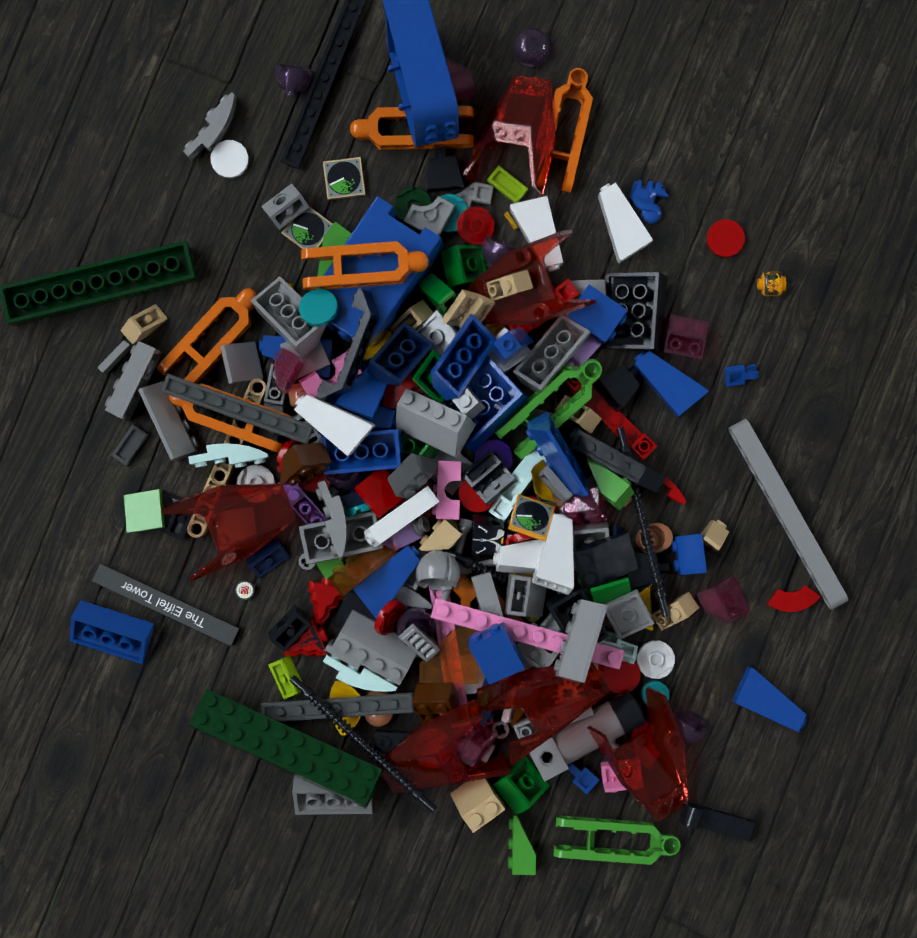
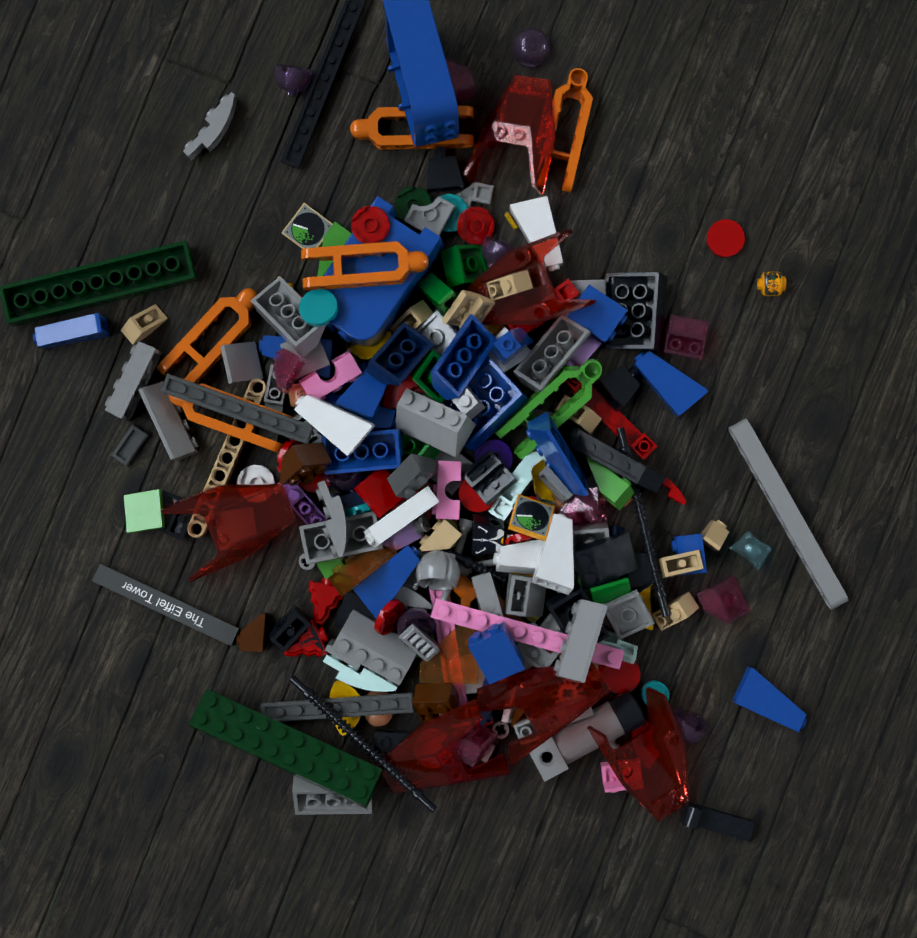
blue slope [69,600,154,664] -> none
light grey tile [98,340,132,375] -> none
light aqua slope [188,443,270,468] -> none
white tile [211,140,249,179] -> none
tile [235,580,255,600] -> none
dark blue slope [246,538,290,578] -> none
light grey brick [261,183,309,230] -> none
lime slope [268,656,302,700] -> none
black slope [316,288,379,401] -> none
tile [323,157,366,200] -> none
tan slope [450,771,505,833] -> none
lime tile [487,166,528,203] -> none
green slope [493,756,550,815] -> none
bright green slope [508,812,536,875] -> none
bright green piece [553,816,681,865] -> none
blue plate [567,763,599,794] -> none
white slope [598,182,653,264] -> none
blue animal [629,179,669,224] -> none
nougat hat [636,523,673,554] -> none
white tile [637,640,675,679] -> none
blue plate [724,364,759,387] -> none
red tile [766,585,821,612] -> none
none -> slope [33,313,110,349]
none -> reddish brown slope [236,612,267,652]
none -> red tile [351,206,390,244]
none -> tan slope [659,550,704,578]
none -> clear light blue hair [729,531,771,570]

